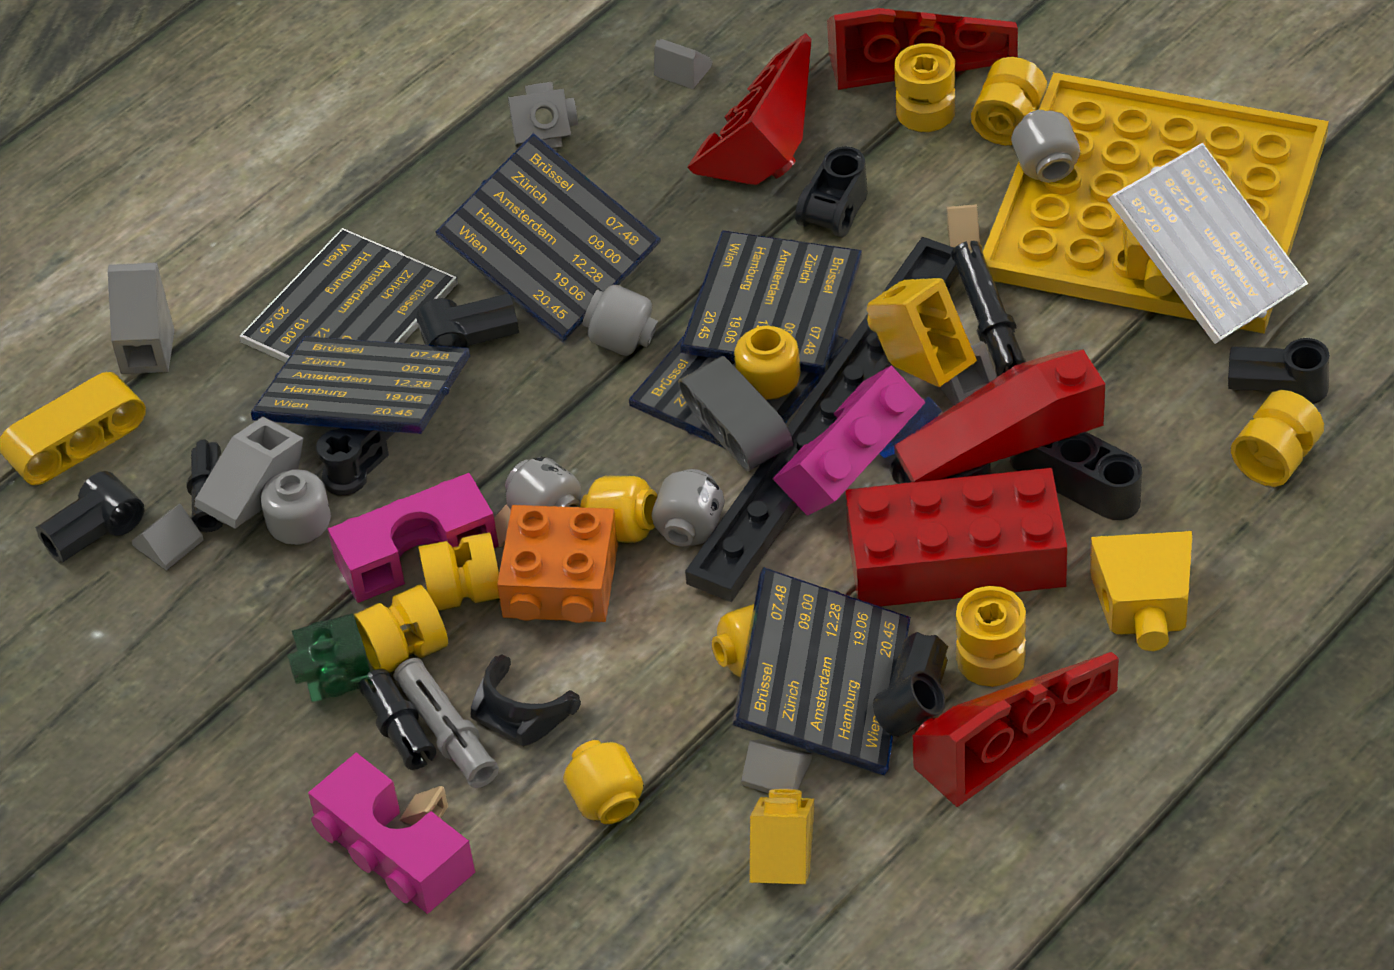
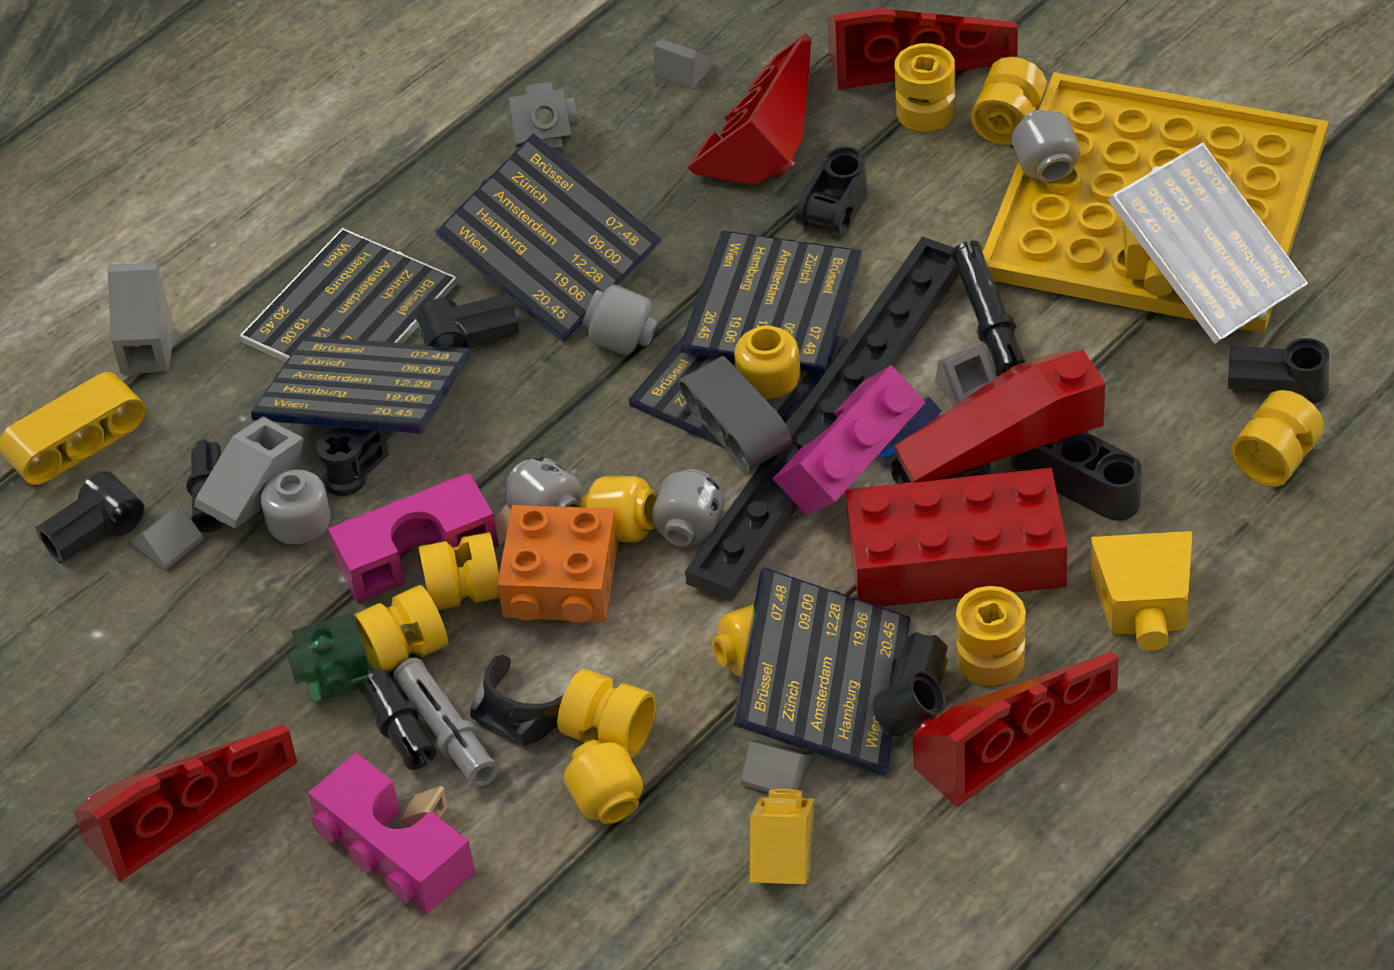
yellow torso [866,278,977,387] -> none
tan piece [947,204,980,250] -> none
none -> red wedge [73,724,298,882]
none -> yellow wheel [557,669,657,758]

